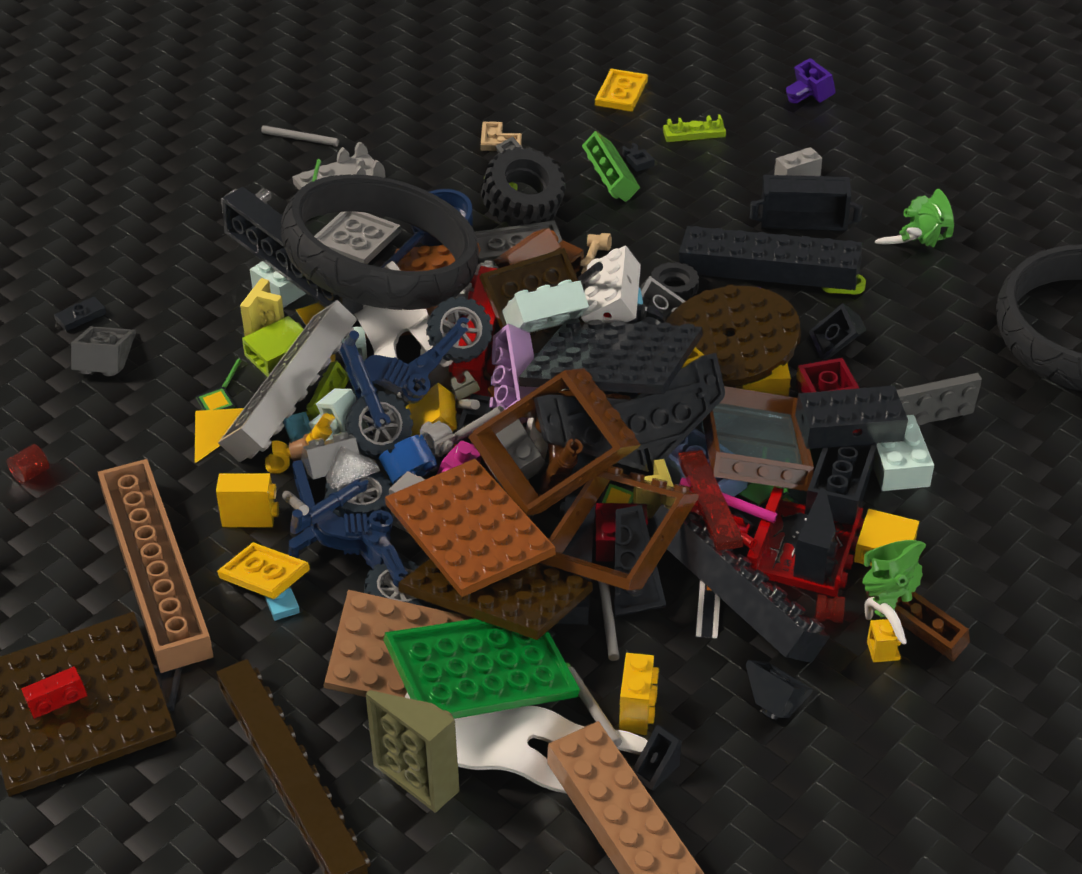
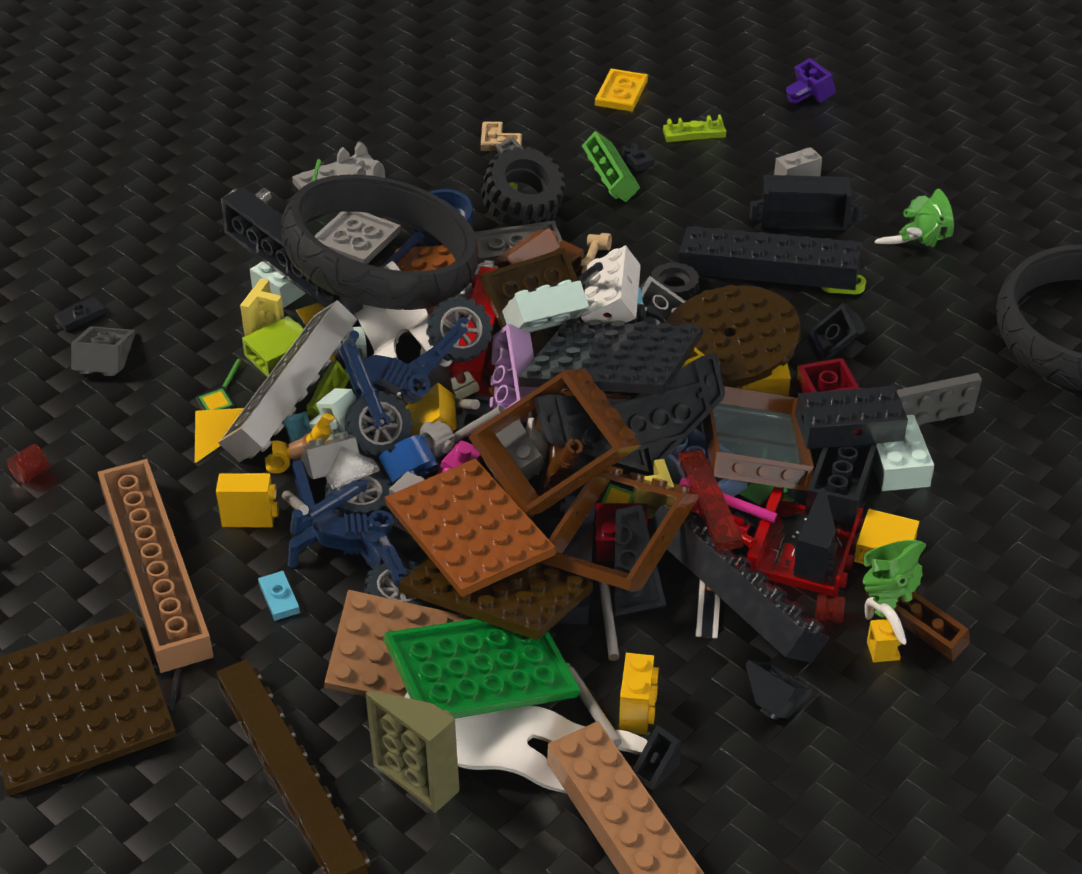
red bracket [21,666,87,719] -> none
yellow tile [217,542,310,599] -> none
light grey bar [261,126,339,146] -> none

